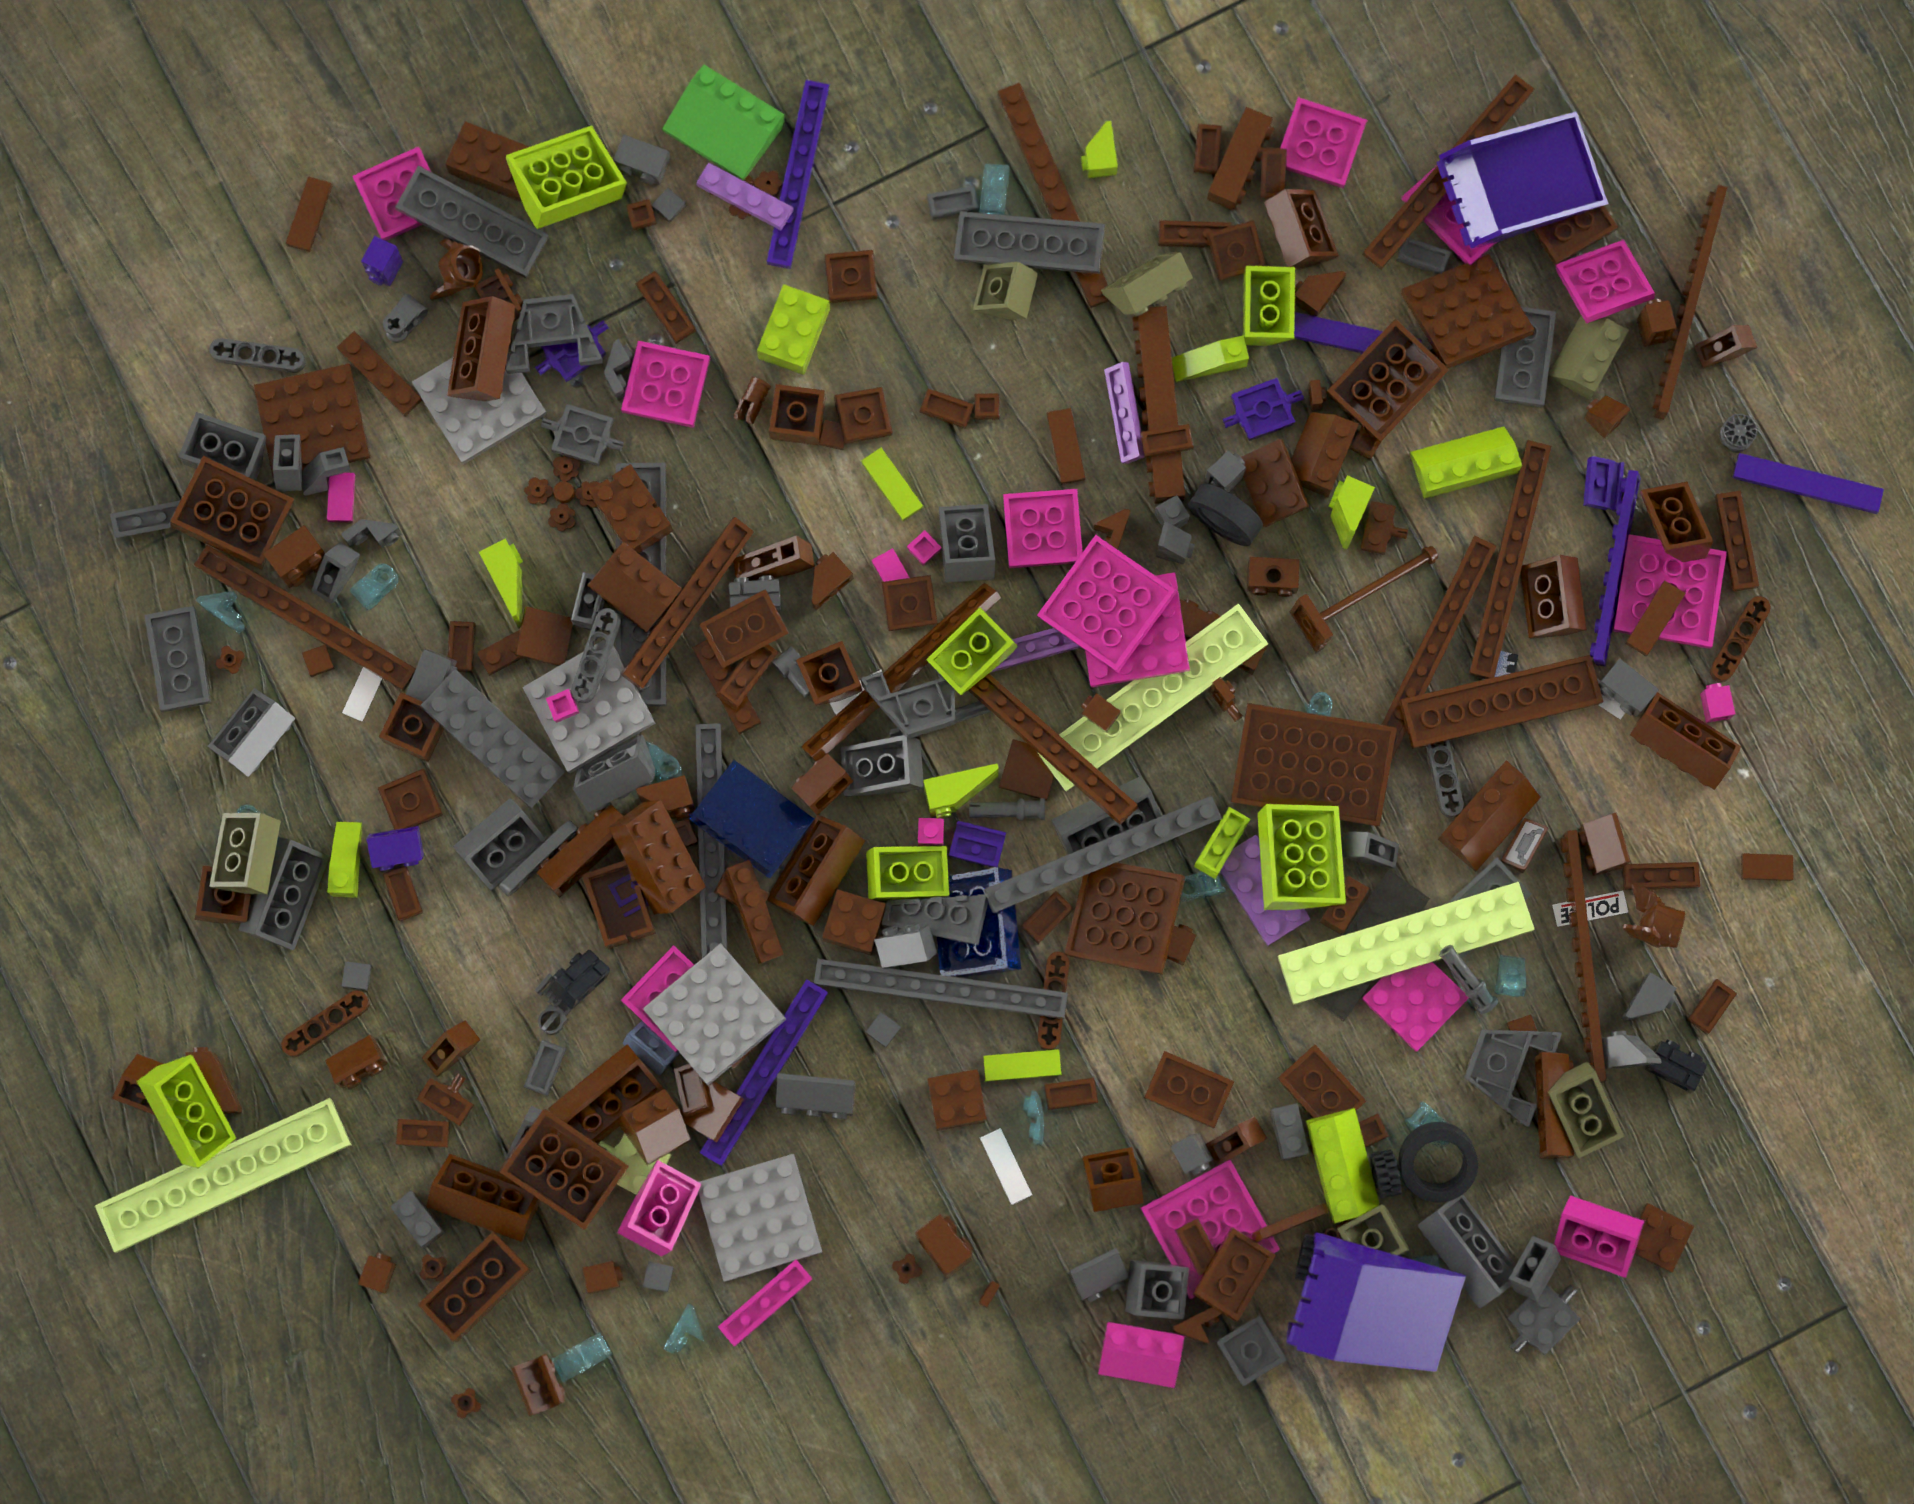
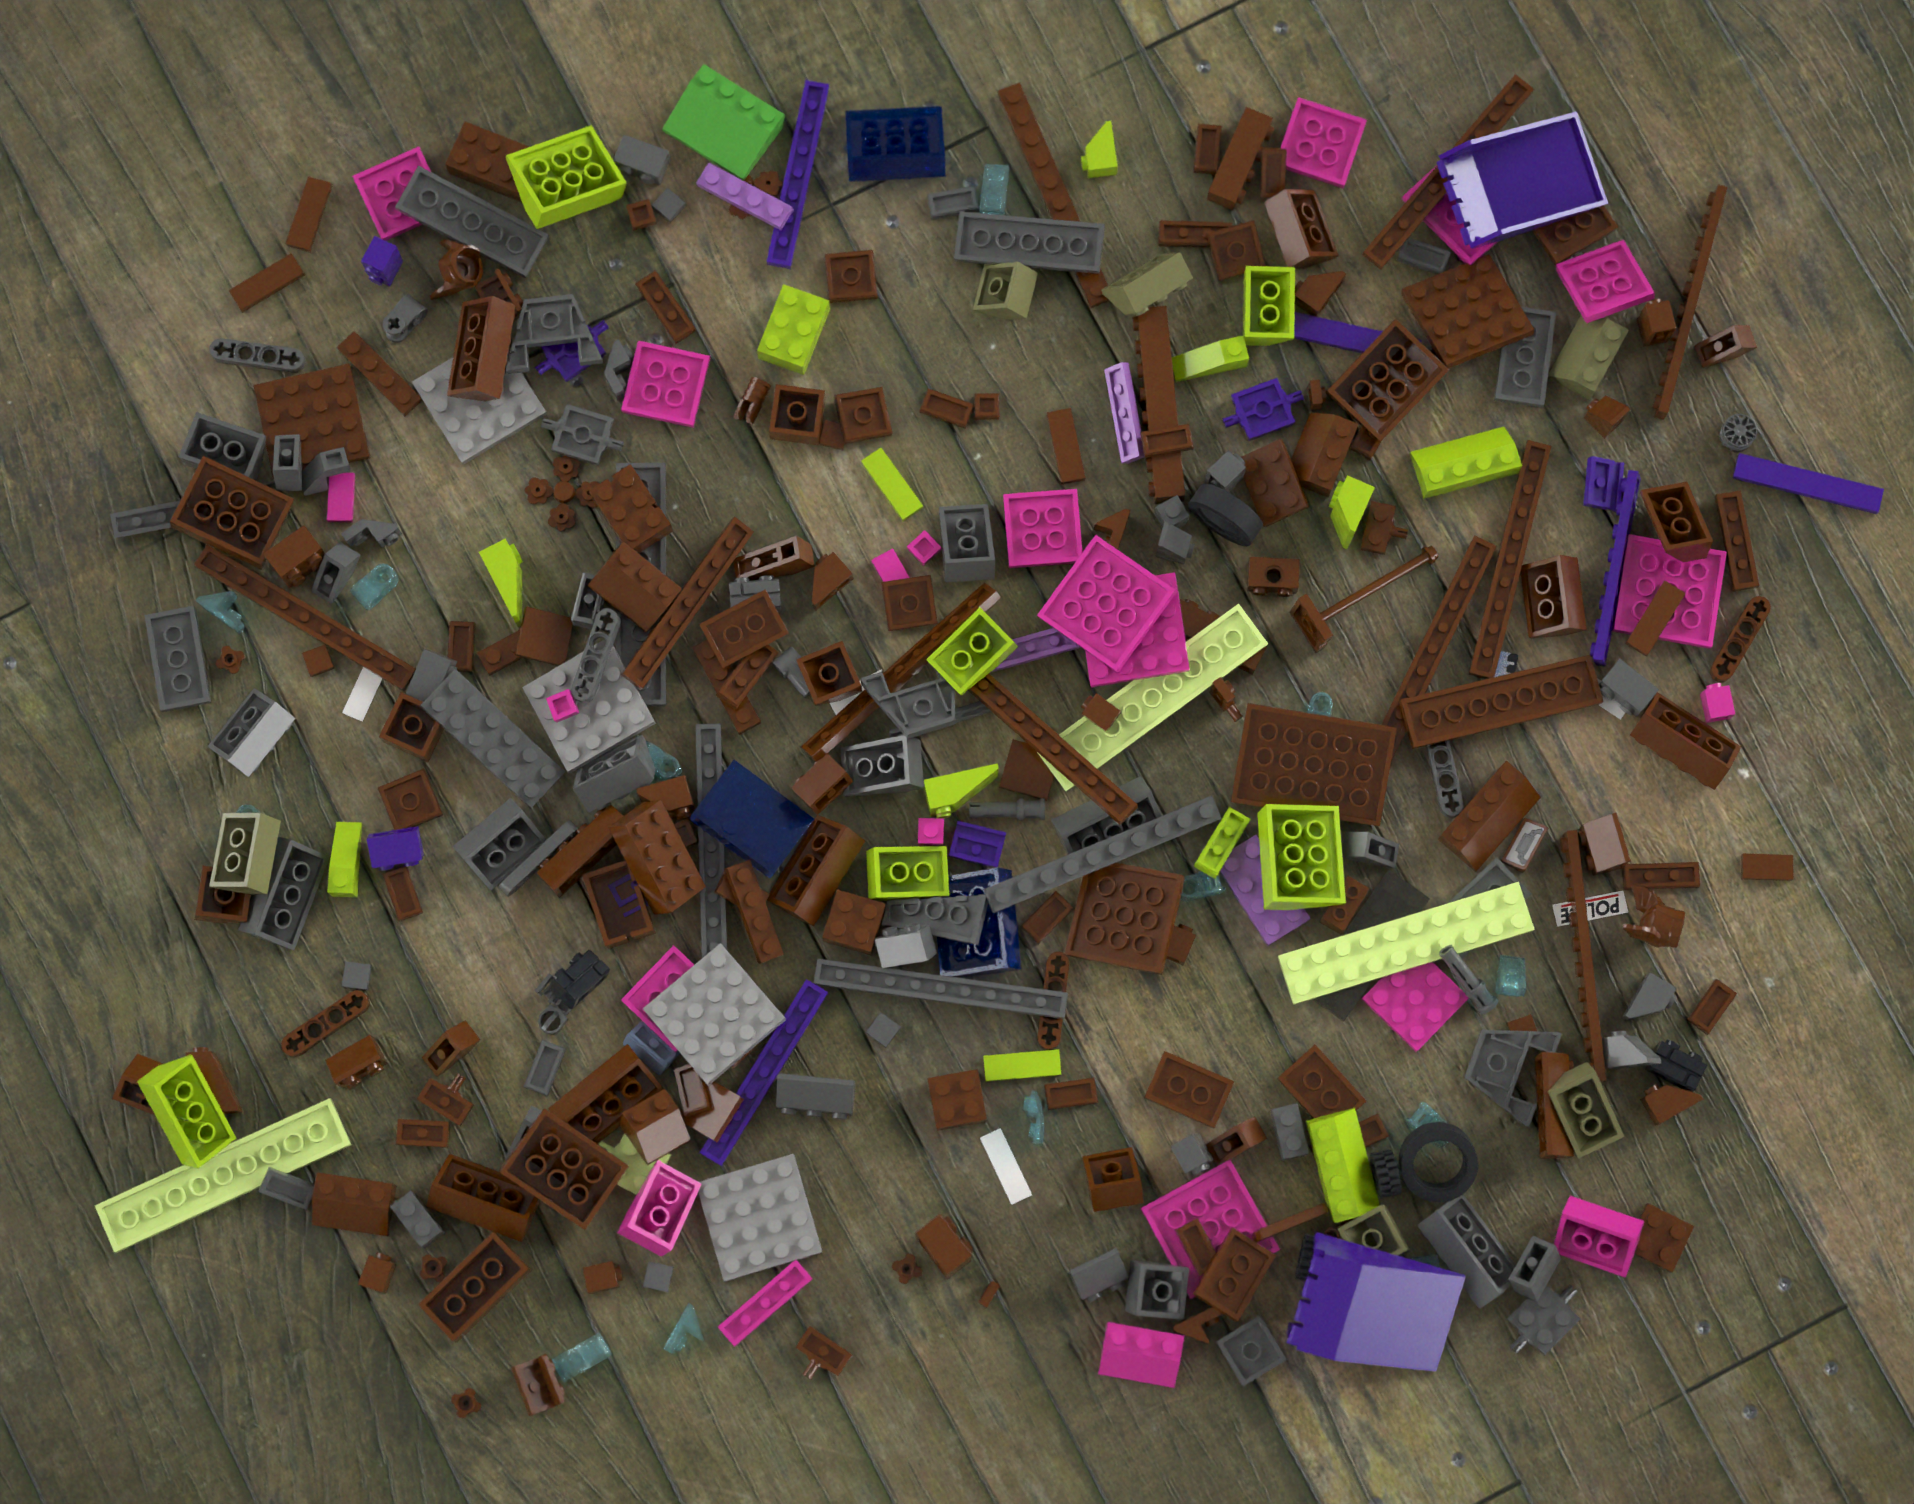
none -> reddish brown tile [228,253,305,313]
none -> dark grey tile [259,1167,315,1210]
none -> reddish brown slope [312,1172,397,1236]
none -> reddish brown plate [795,1326,852,1380]
none -> clear blue slope [845,106,946,182]
none -> reddish brown slope [1640,1084,1703,1126]

